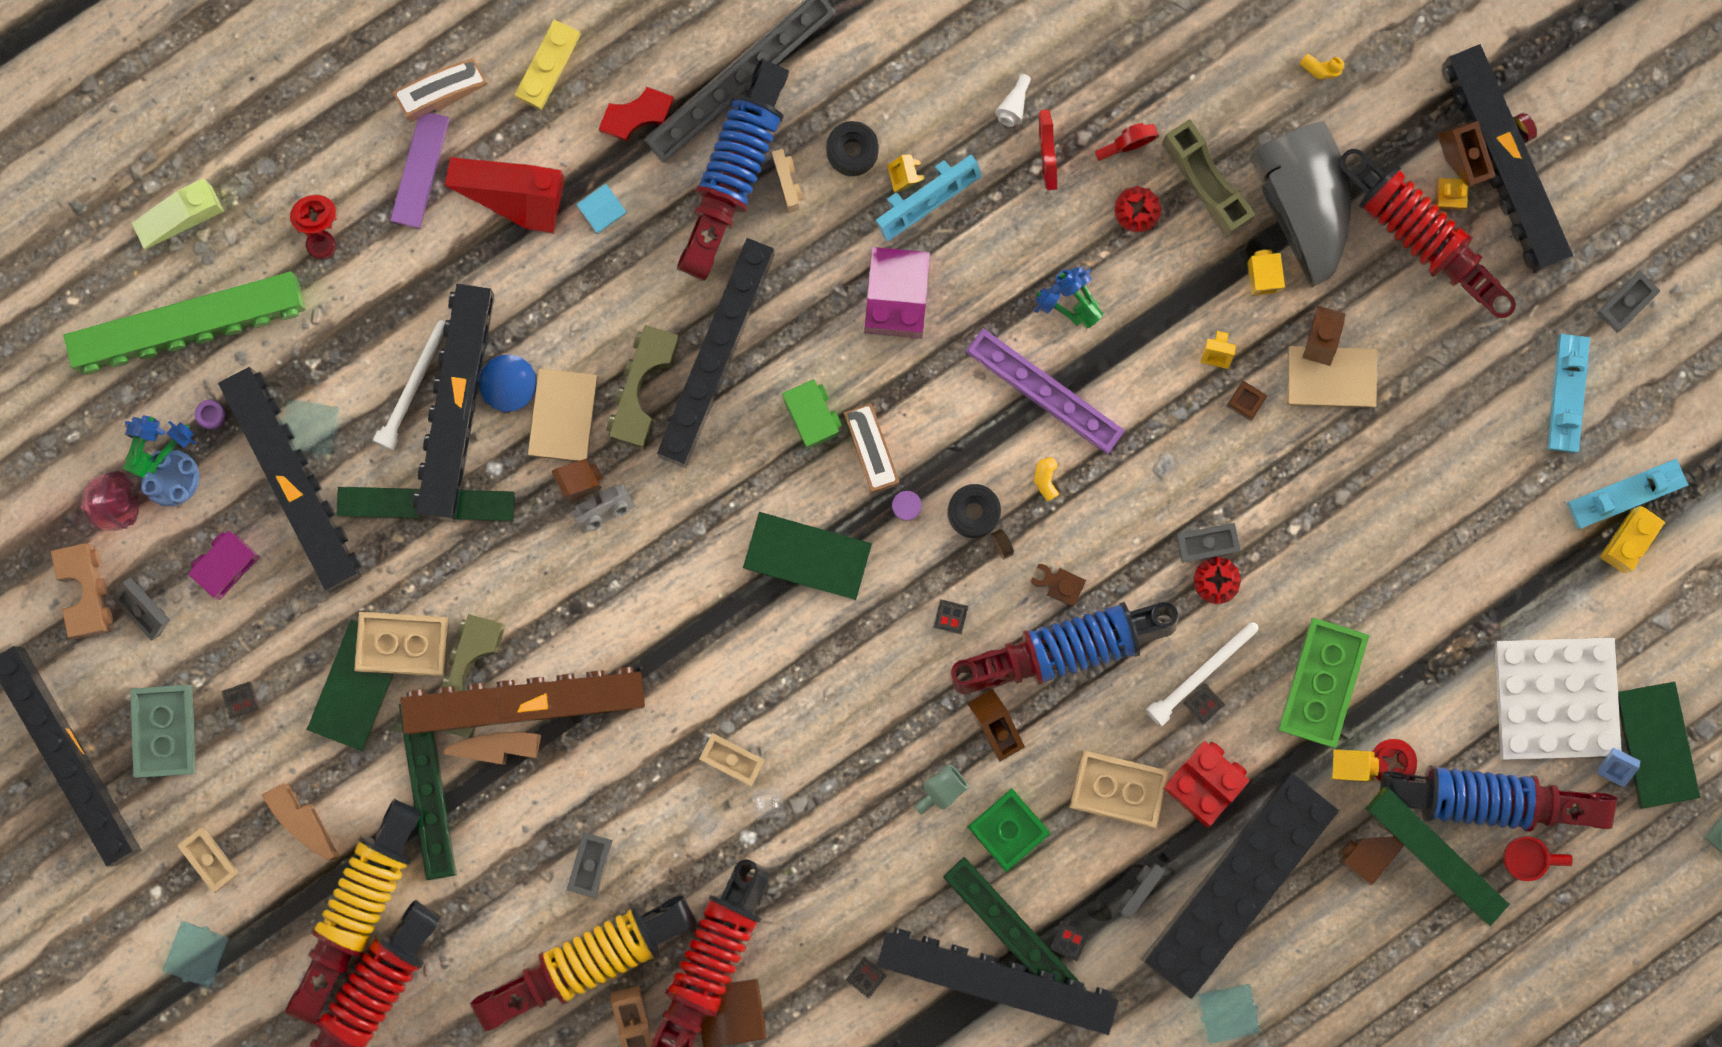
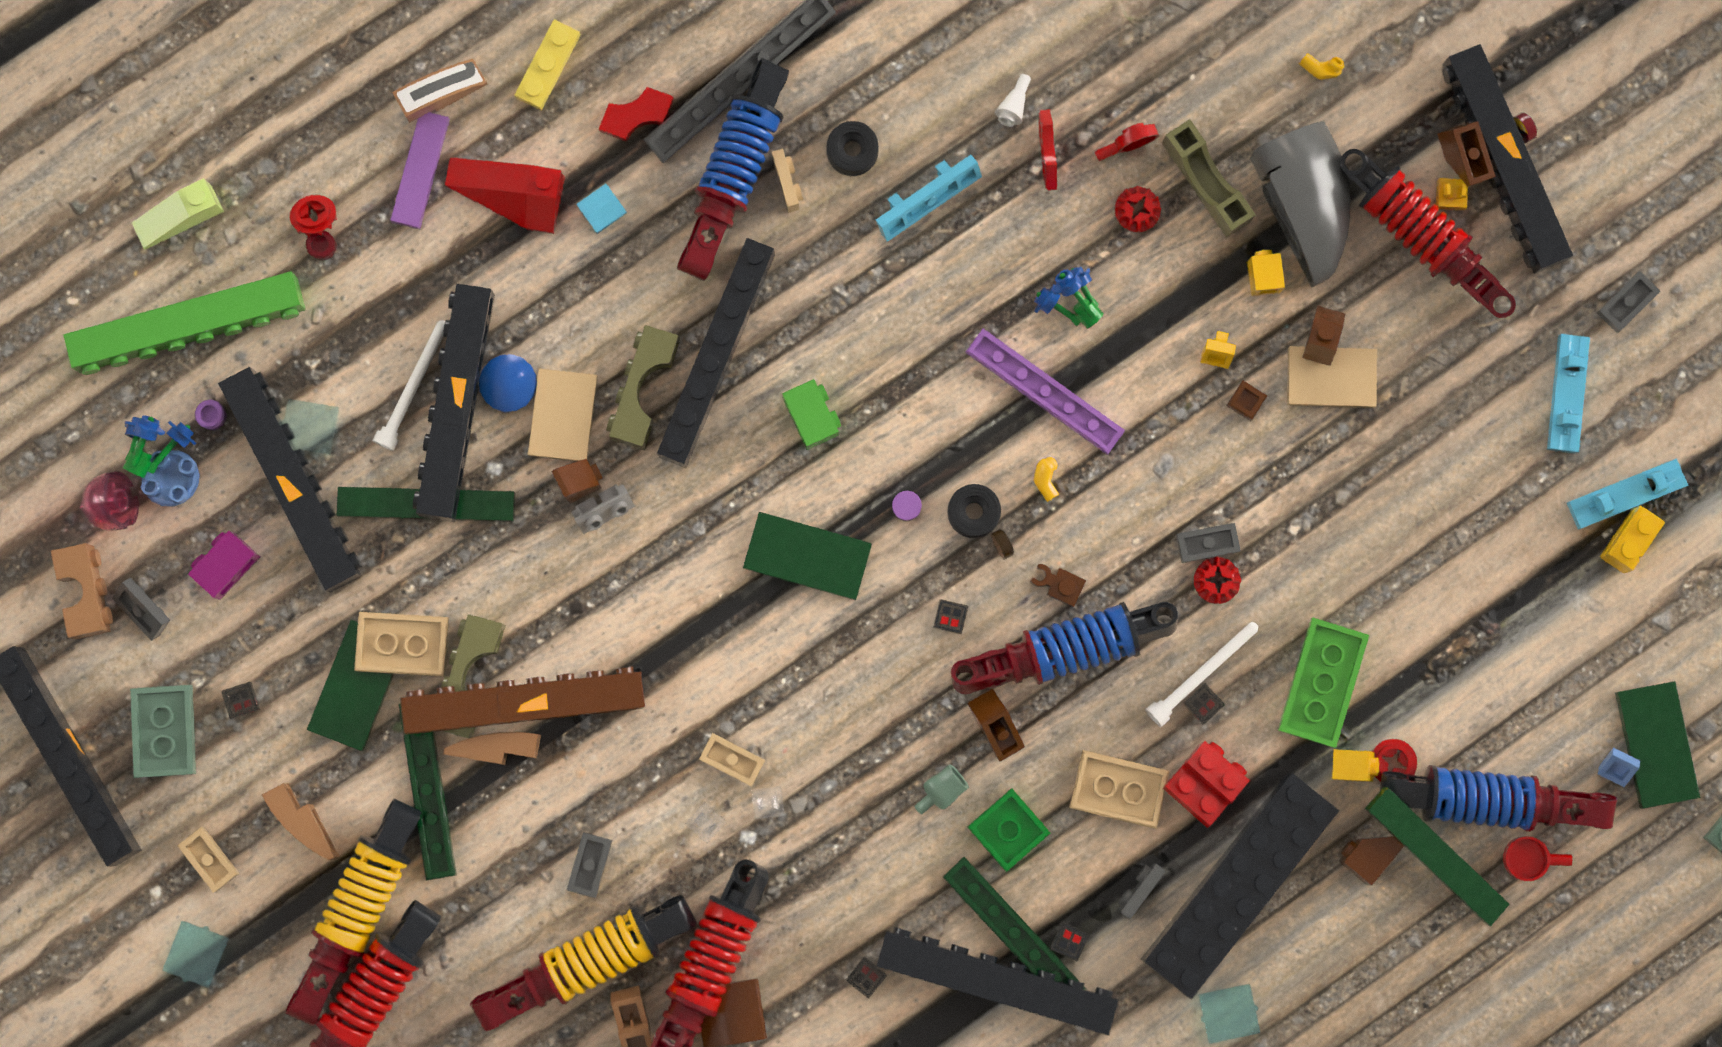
slope [843,403,900,494] -> none
slope [864,247,930,339] -> none
yellow tile [887,154,924,192] -> none
white plate [1494,638,1621,760] -> none

